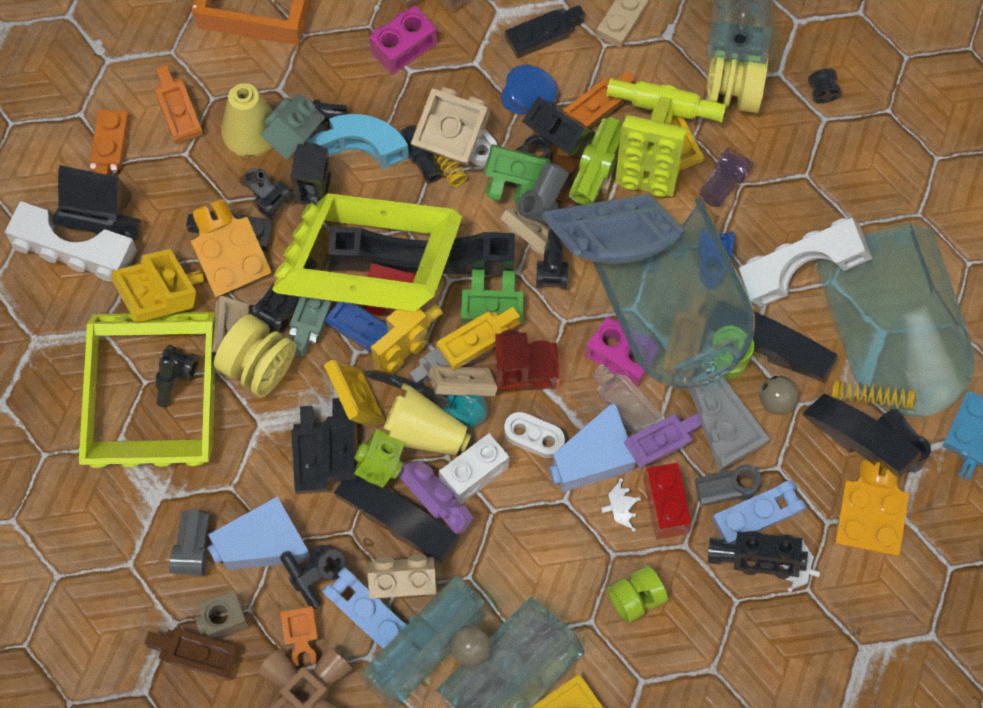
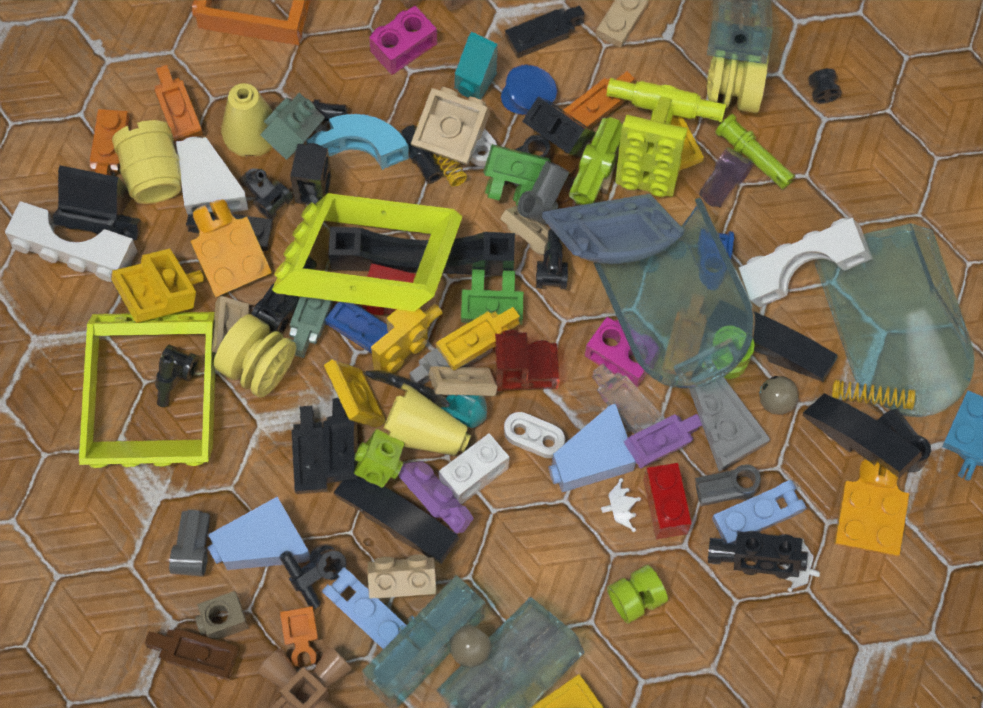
none -> light yellow piece [112,120,182,204]
none -> white slope [176,137,248,215]
none -> teal slope [455,32,498,100]
none -> lime pin [715,114,795,190]

